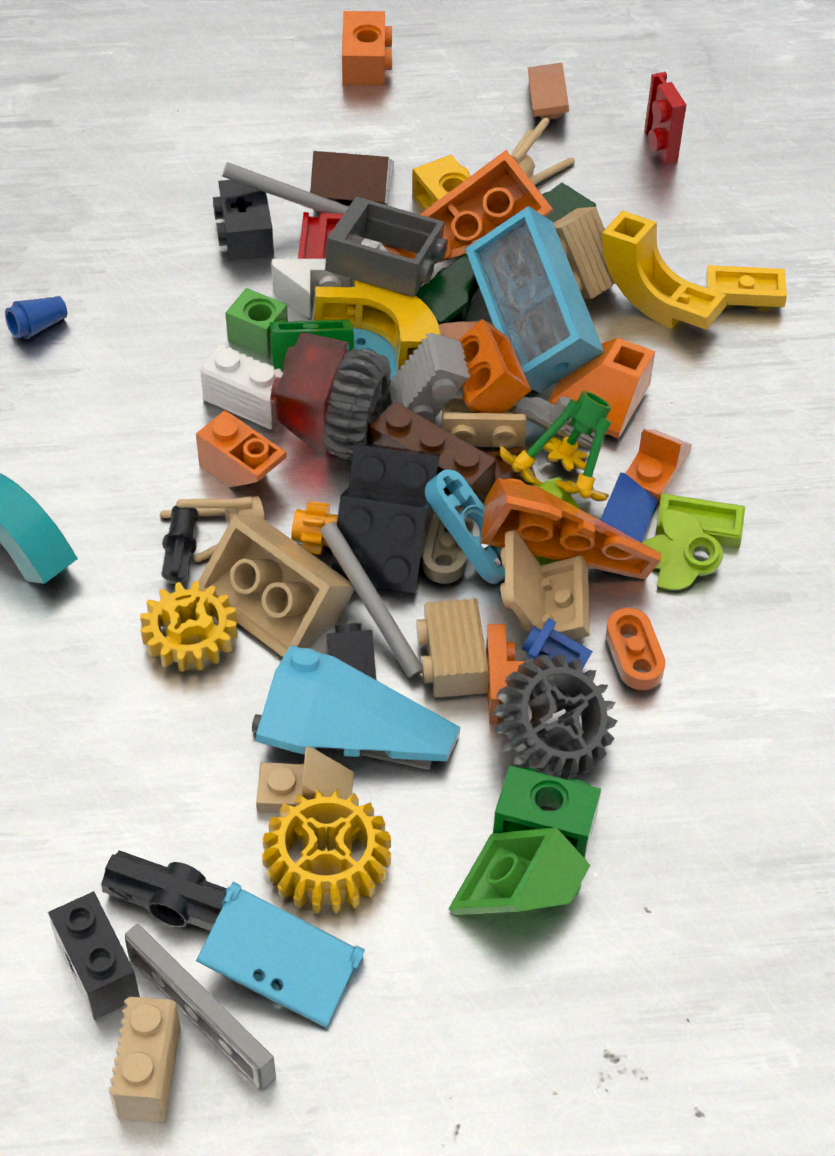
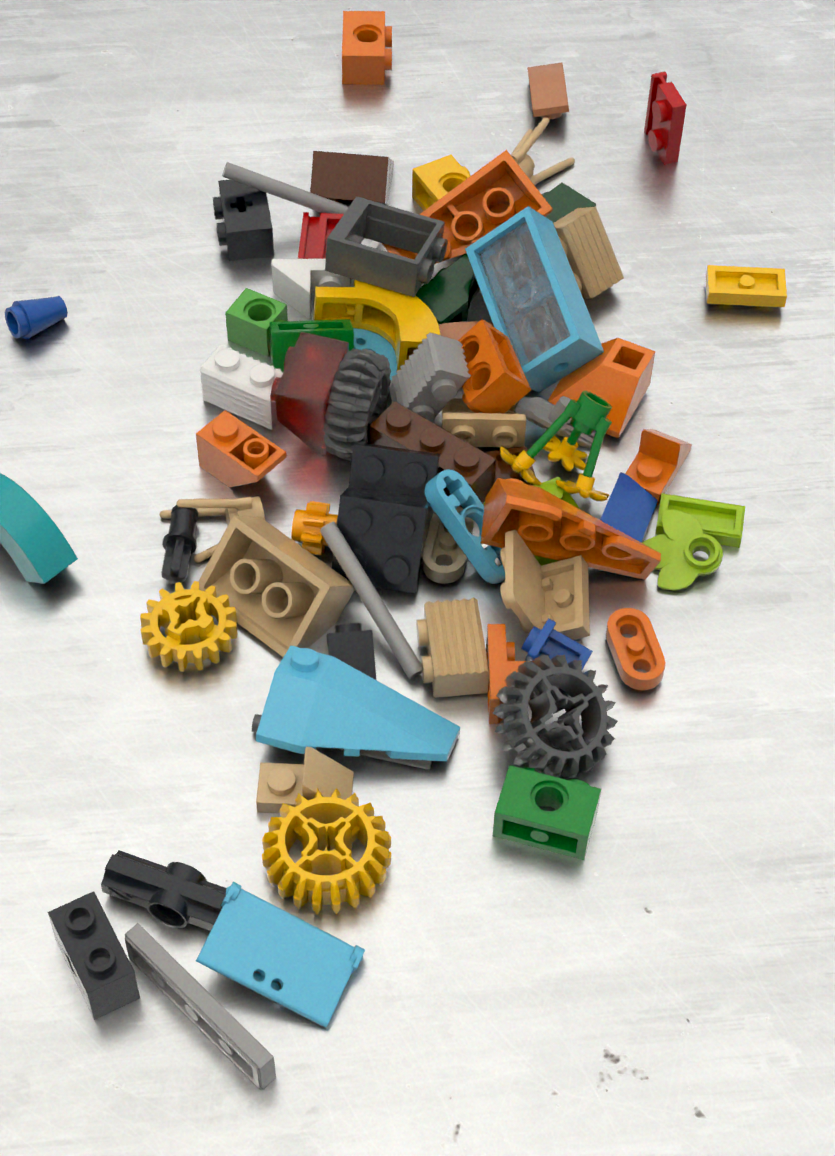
tan brick [108,997,180,1123] -> none
bright green slope [448,828,591,915] -> none
yellow arch [602,210,726,330] -> none

